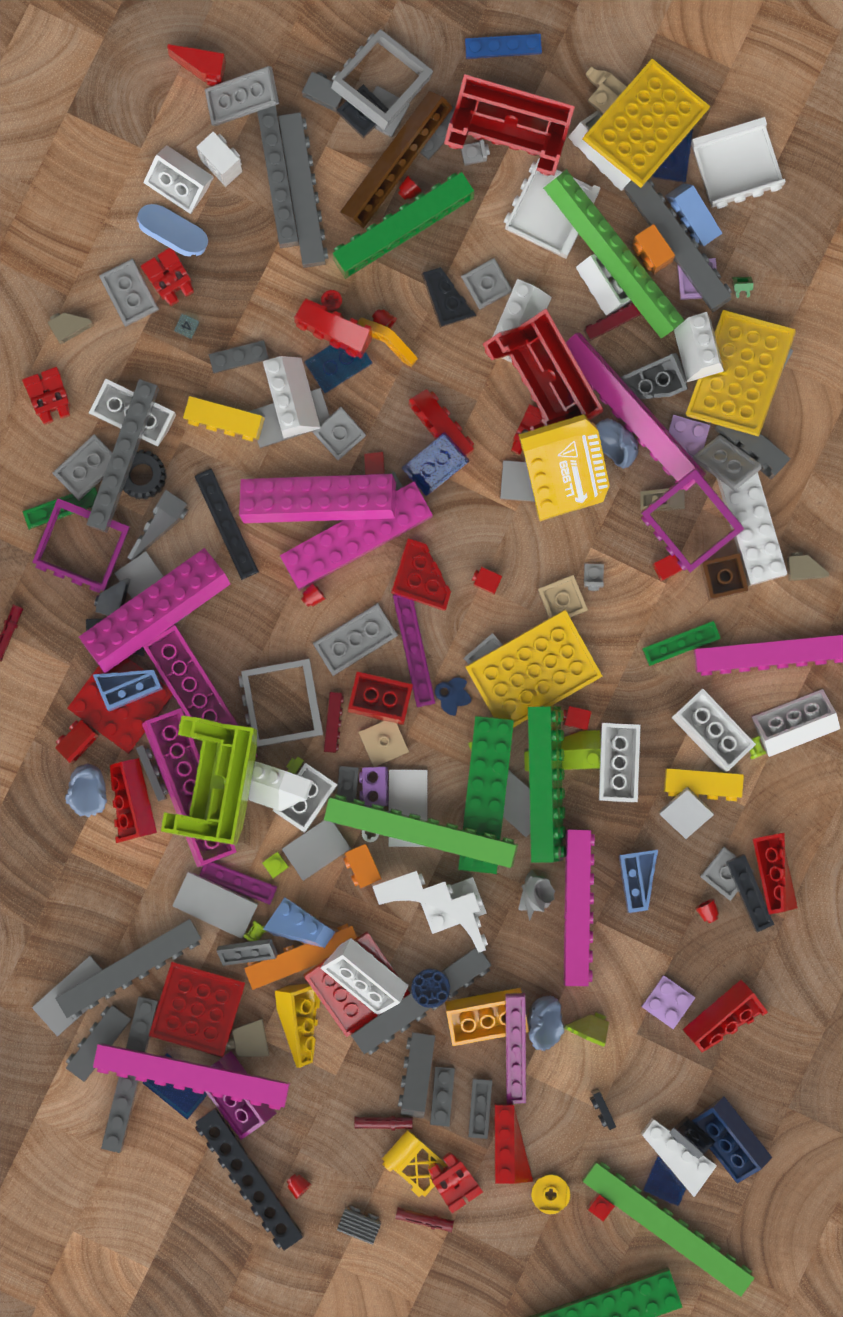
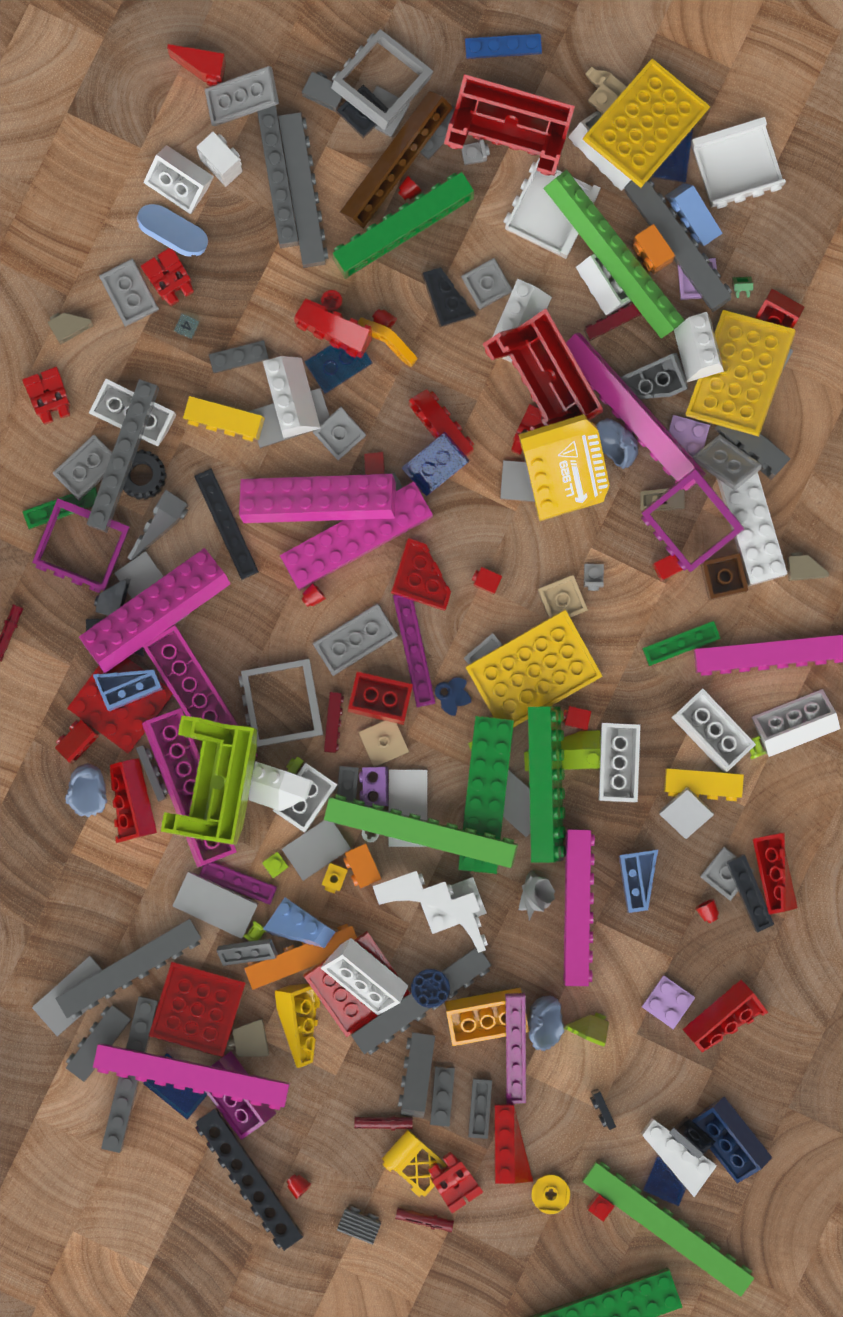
none -> yellow brick [322,863,348,894]
none -> red slope [755,289,805,329]

